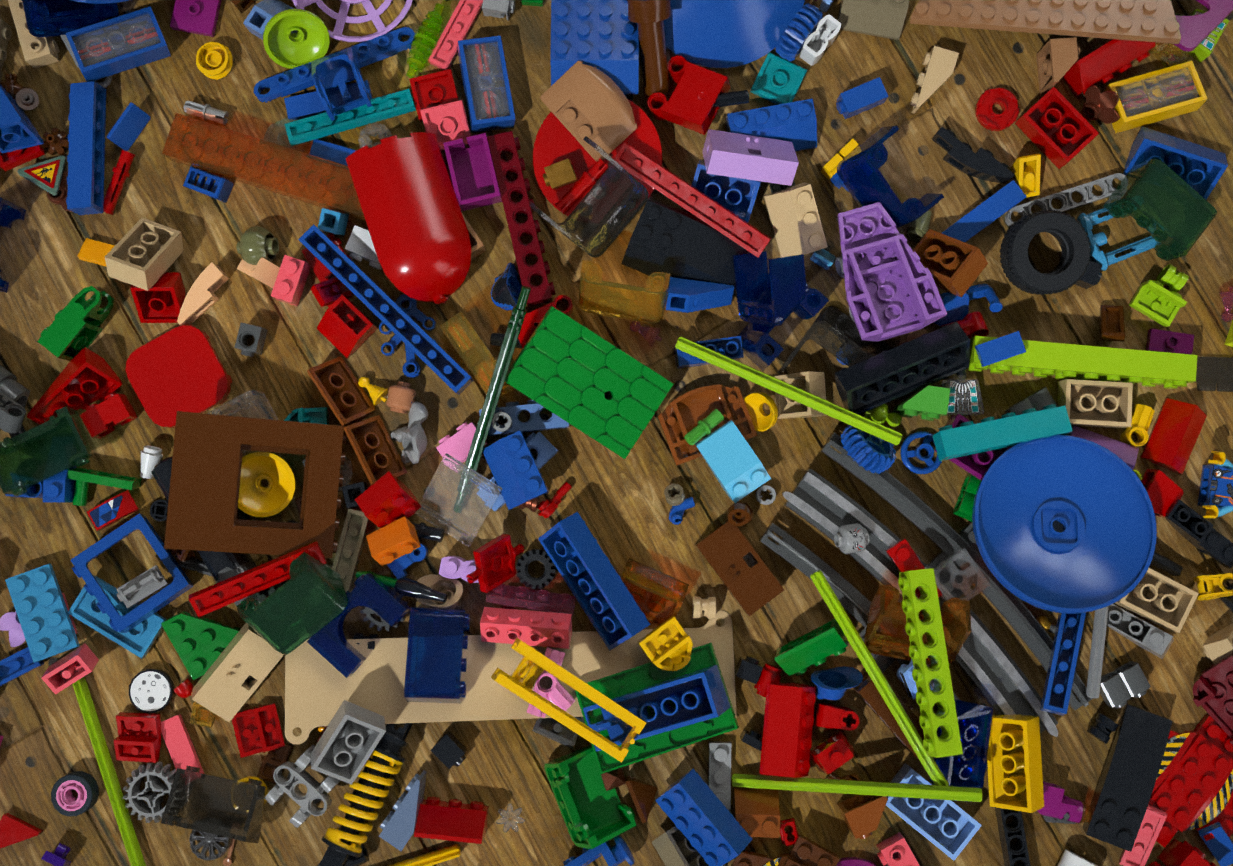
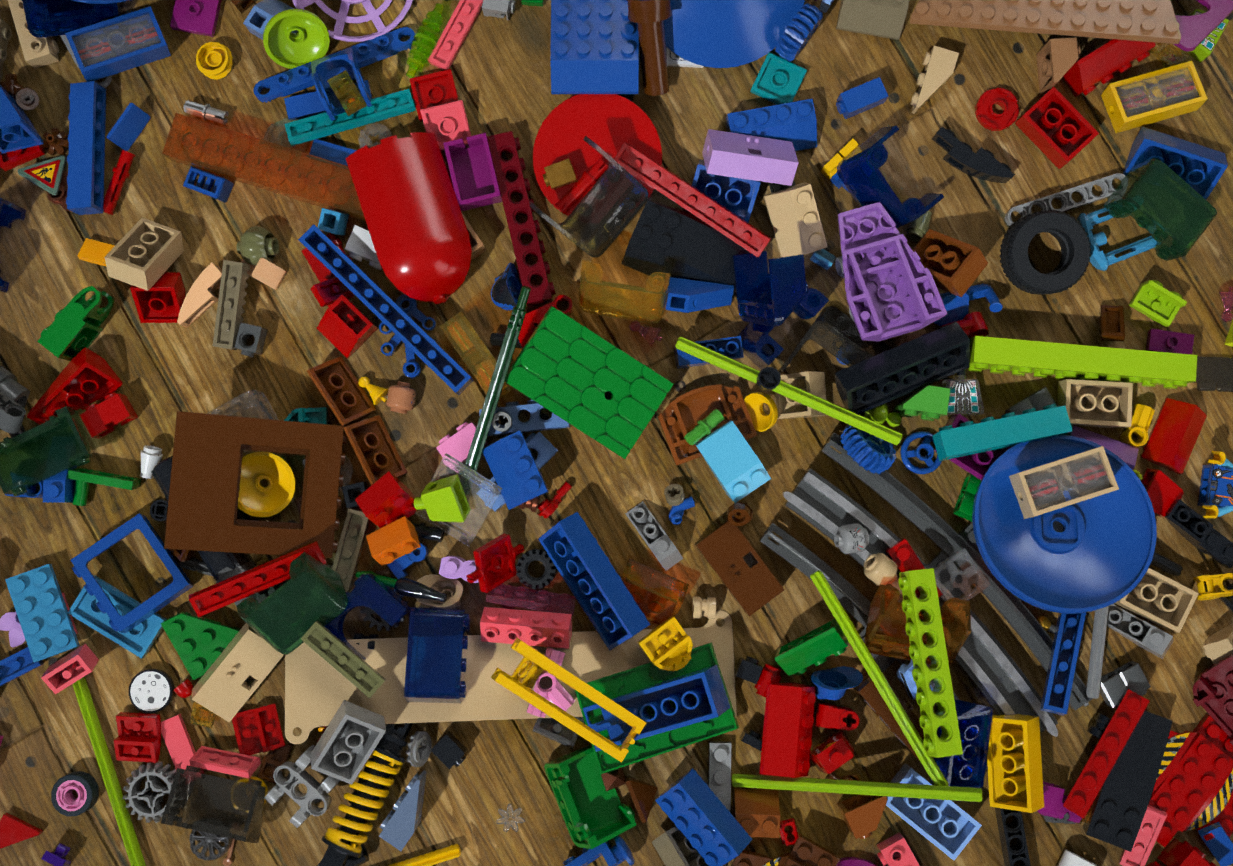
slope [87,490,138,531] -> none
light grey hinge [116,565,168,608] -> none
red tile [125,325,233,428] -> none
coral brick [271,255,311,307] -> none
light grey animal [391,401,428,464] -> none
red slope [414,797,489,844] -> none
clear brick [457,36,516,133] -> none
medium nougat slope [539,61,637,162] -> none
red piece [647,55,749,135] -> none
light grey bush [756,485,776,505] -> none
white brick [800,14,841,66] -> none
blue slope [942,180,1026,242] -> none
blue tile [975,331,1026,367] -> none
yellow slope [1011,153,1041,198] -> none
black plate [1075,261,1102,289] -> none
copper plate [1082,85,1120,124] -> none
lime wheel [1156,264,1189,292] -> none
none -> coral tile [189,746,261,778]
none -> dark tan gear [212,260,250,350]
none -> olive plate [301,621,386,698]
none -> clear yellow slope [327,70,367,116]
none -> light grey gear [406,731,432,767]
none -> lime torso [414,475,471,522]
none -> light grey slope [625,501,684,571]
none -> black wheel [756,367,781,391]
none -> tan head [864,553,898,586]
none -> clear brick [1009,446,1119,519]
none -> red plate [1063,689,1150,819]

